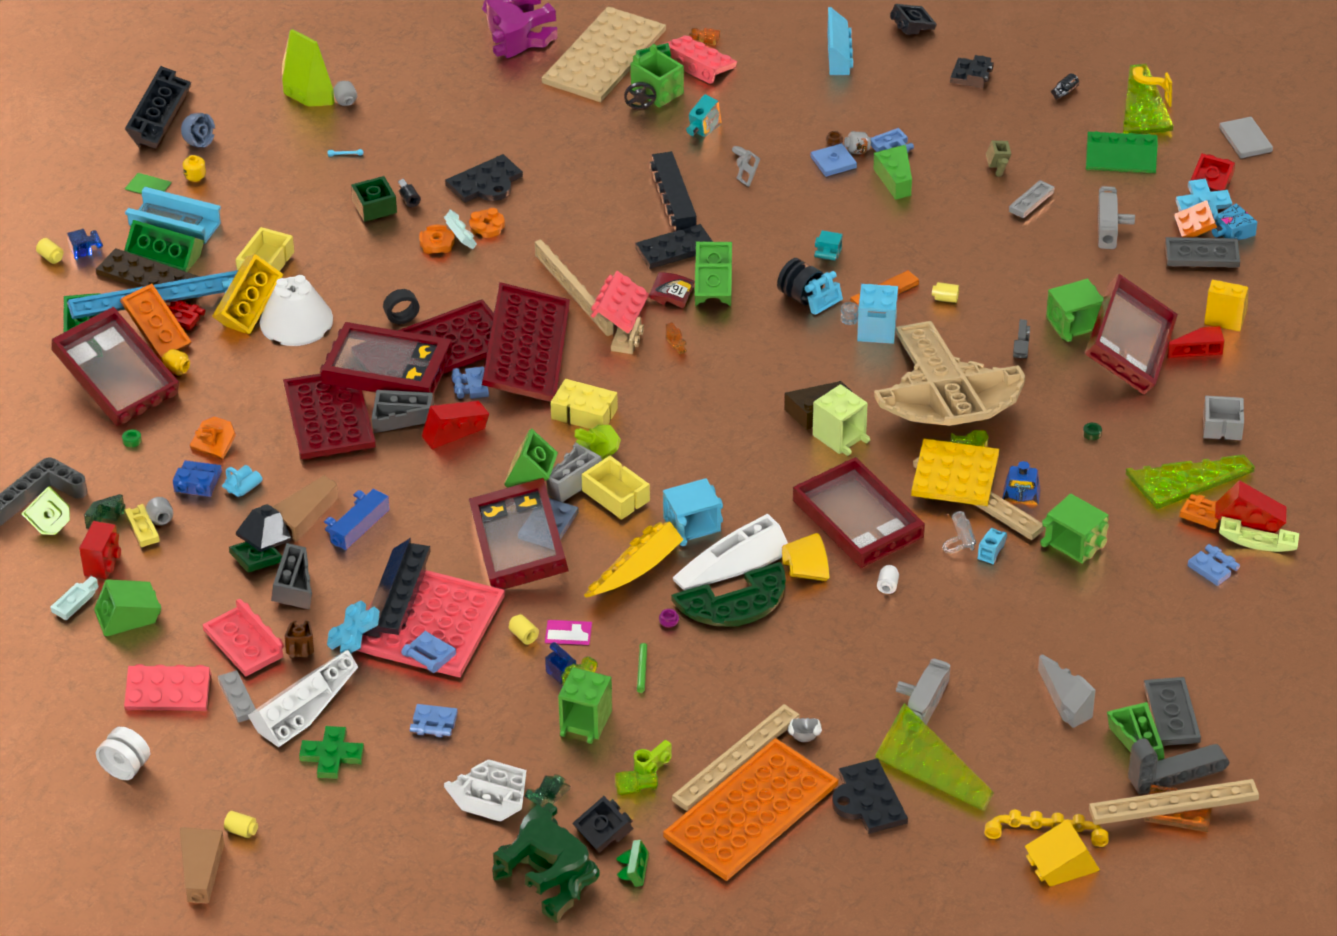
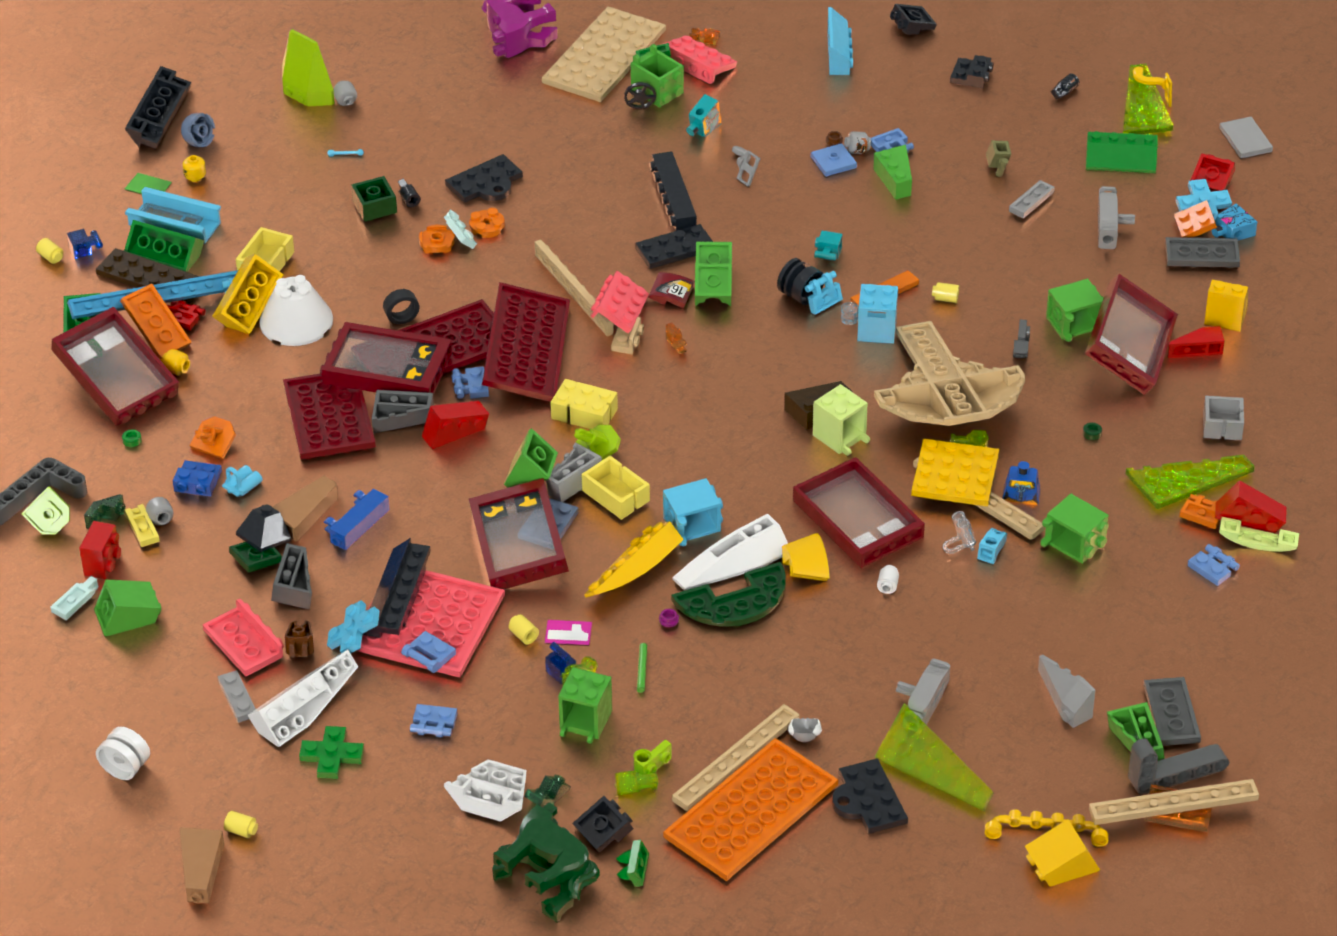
coral bracket [124,664,212,711] -> none

